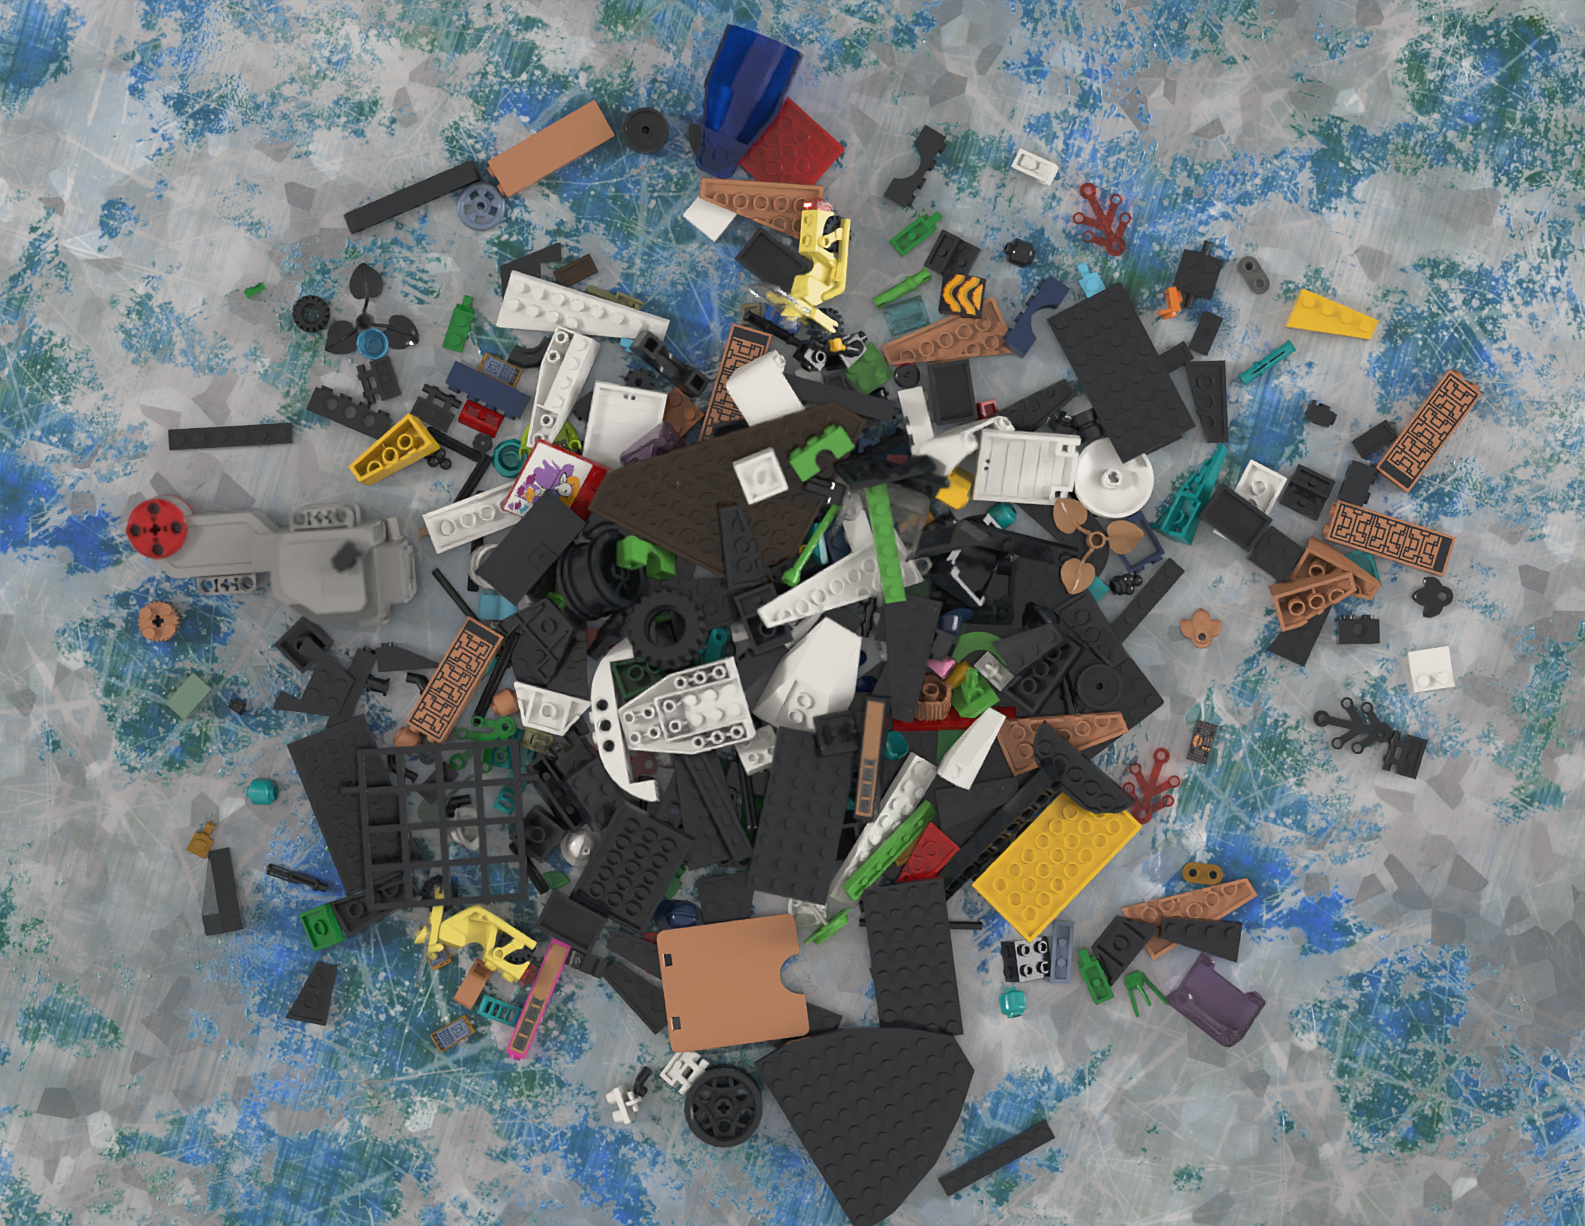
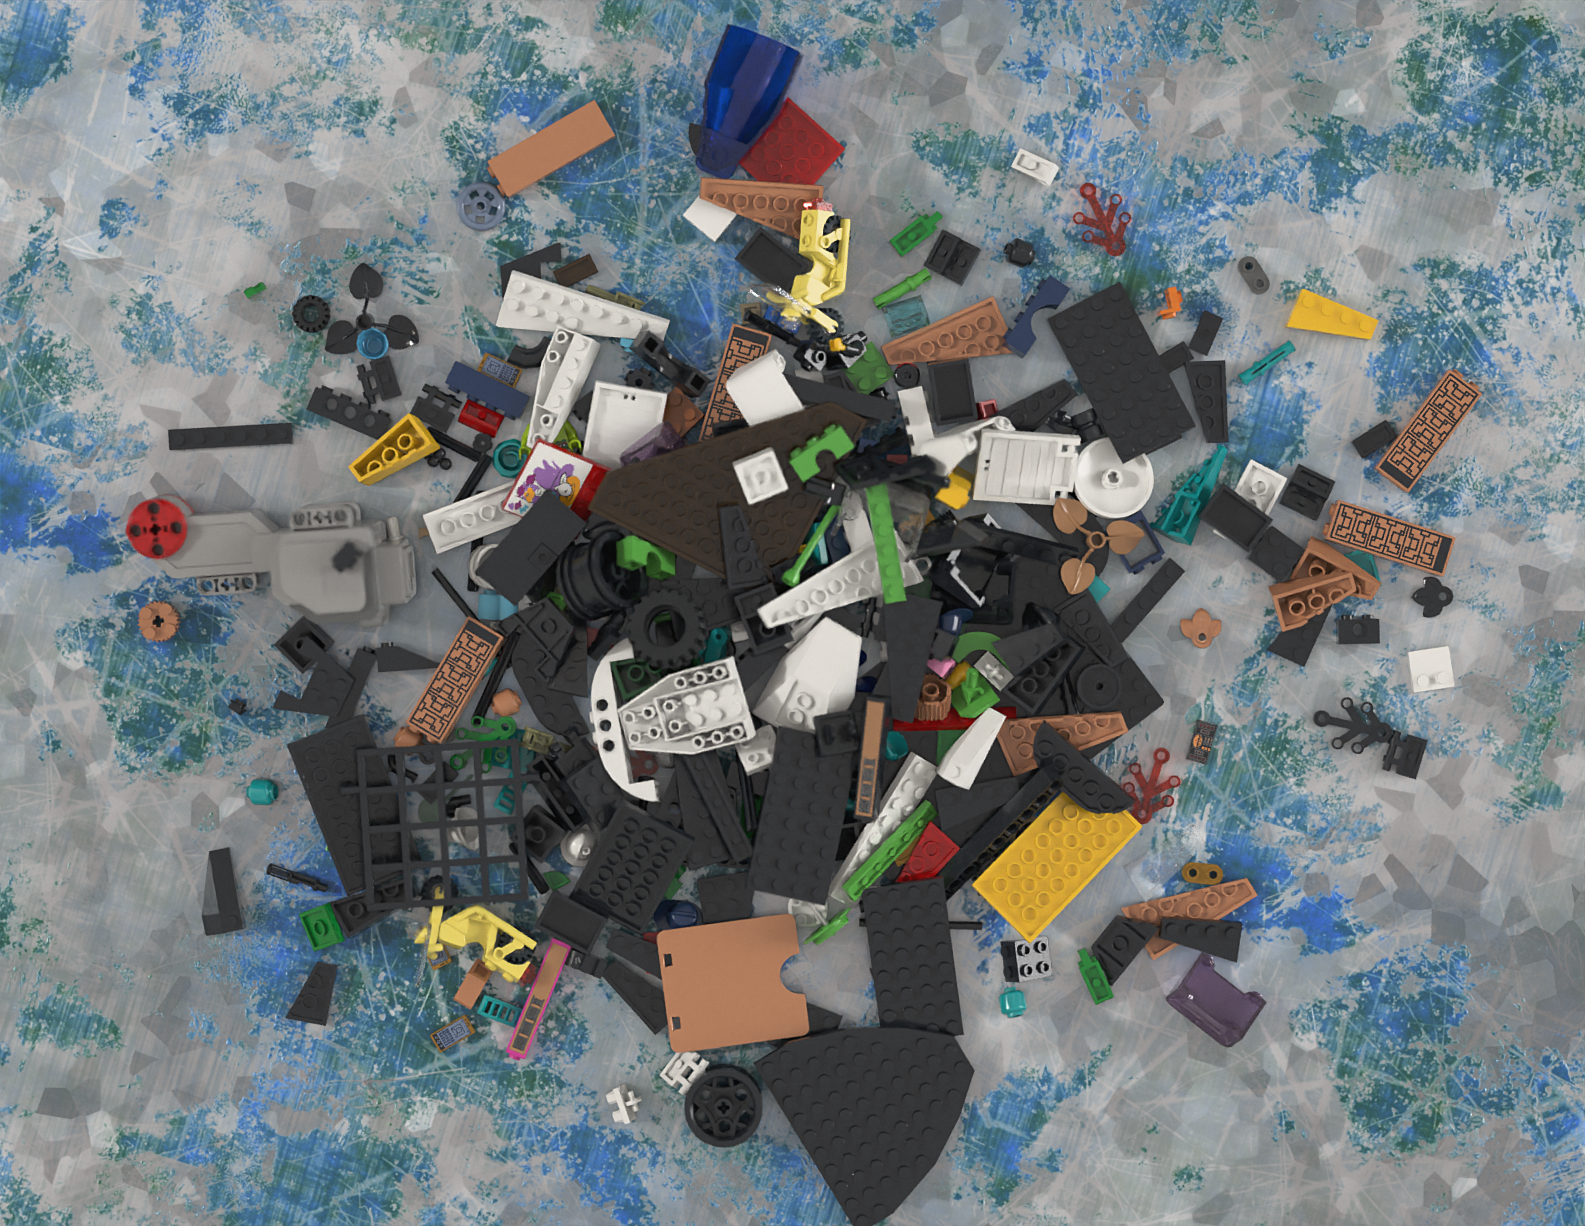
sand green brick [166,672,214,720] -> none
pearl gold plate [186,821,216,859] -> none
black beam [343,160,481,234] -> none
black bush [366,674,390,696] -> none
black arm [406,672,429,695] -> none
green hinge [442,295,475,353] -> none
white wing [514,680,591,736] -> none
black wheel [623,107,669,155] -> none
black arm [633,1066,652,1098] -> none
black arch [883,125,947,209] -> none
slope [938,272,987,319] -> none
black plate [938,1119,1055,1197] -> none
teal head [986,501,1017,529] -> none
sand blue plate [1049,921,1074,984] -> none
medium azure plate [1076,262,1106,298] -> none
black piece [1109,573,1143,596] -> none
green plant [1124,969,1170,1017] -> none
black plate [1172,240,1224,309] -> none
black brick [1303,400,1337,428] -> none
black brick [1337,460,1377,507] -> none

